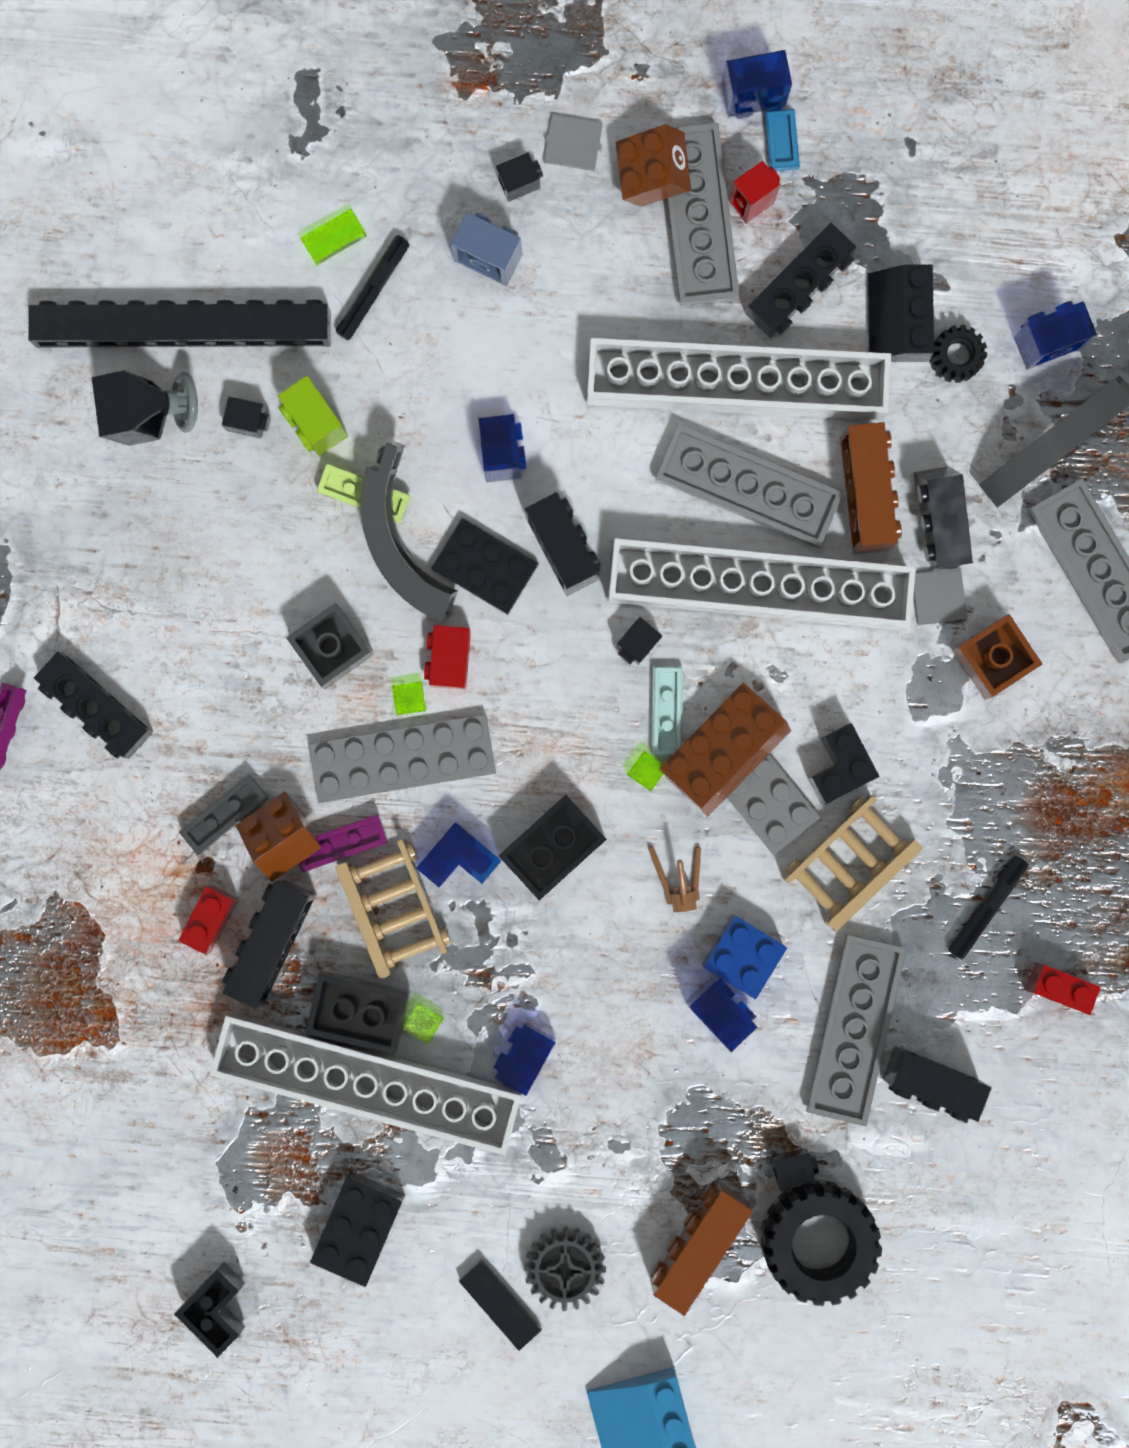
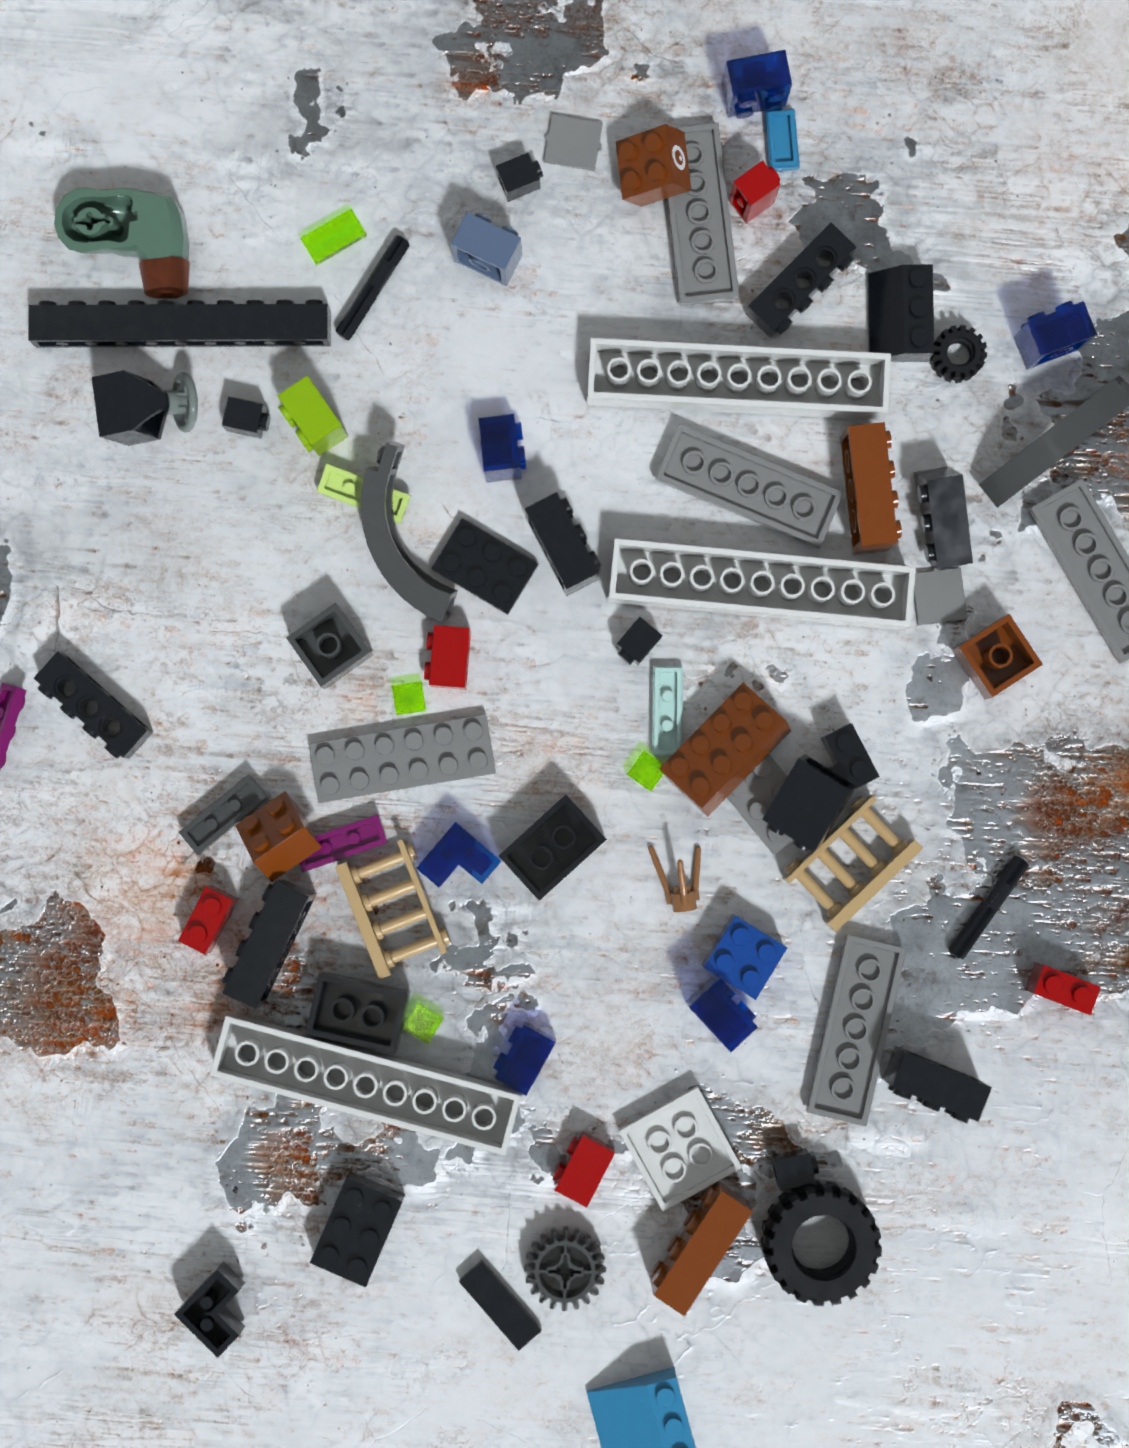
none -> sand green piece [54,187,190,299]
none -> red brick [552,1131,615,1207]
none -> white plate [618,1086,742,1212]
none -> black brick [762,754,857,852]

